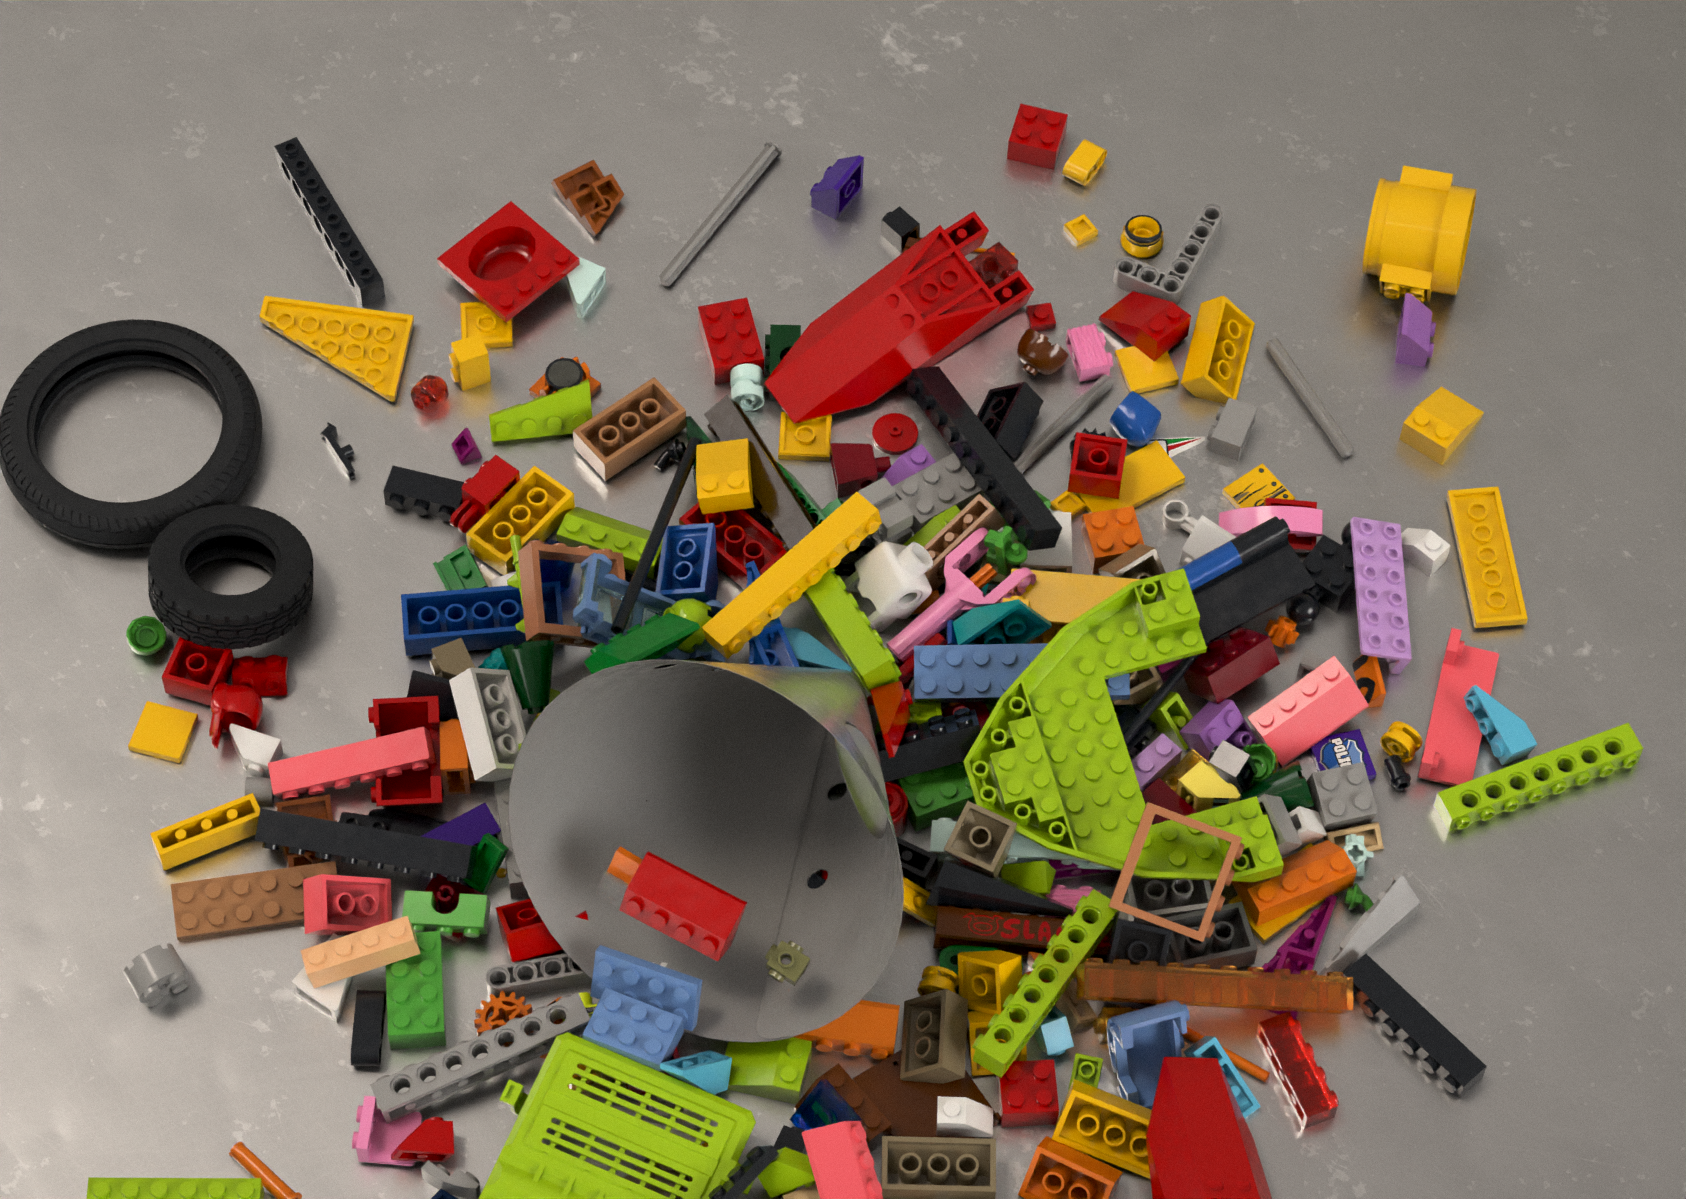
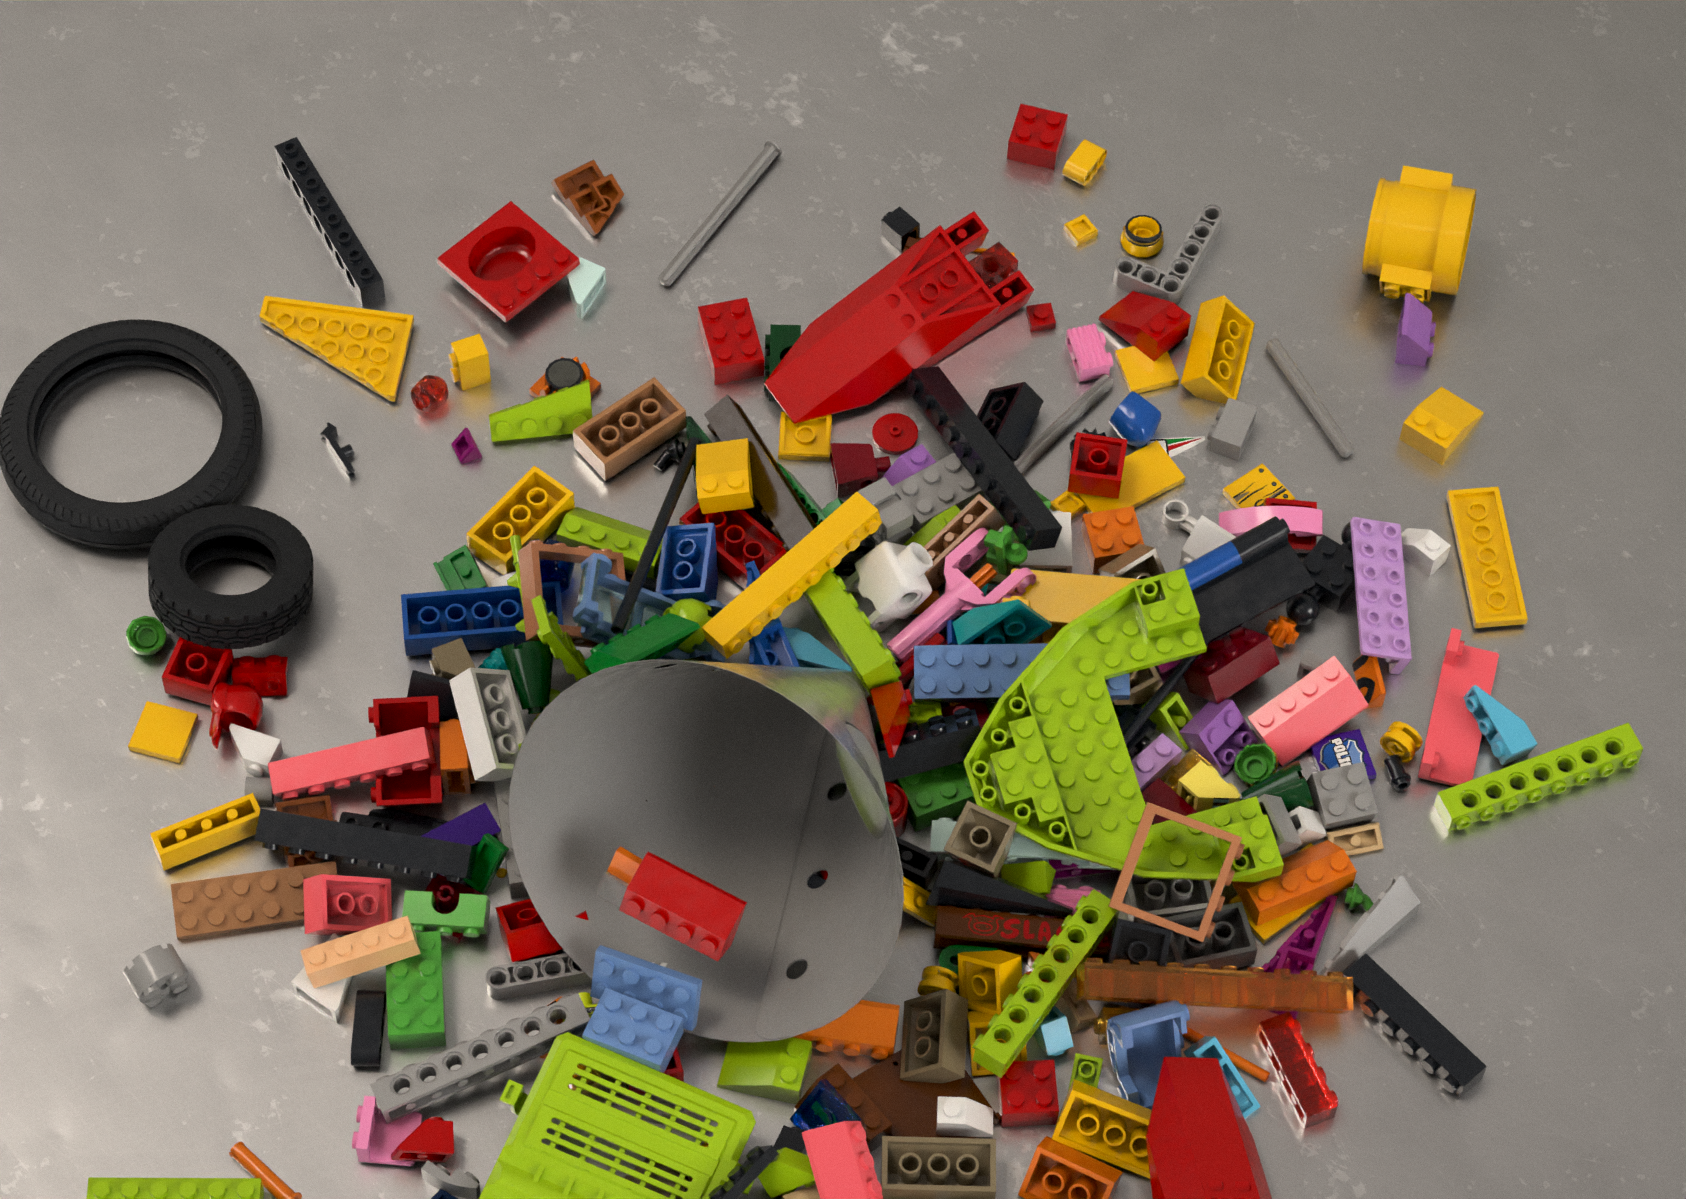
black brick [383,466,464,521] -> none
red brick [450,455,520,533] -> none
yellow tile [460,302,513,348] -> none
orange gear [474,991,534,1047] -> none
medium azure slope [660,1050,732,1095] -> none
light aqua wheel [730,363,764,412] -> none
olive brick [765,940,810,986] -> none
dark purple slope [810,155,864,220] -> none
reddish brown cylinder [1017,329,1069,377] -> none
brick [1209,740,1258,792] -> none
light aqua piece [1341,834,1374,877] -> none
none -> lime wing [531,595,591,681]

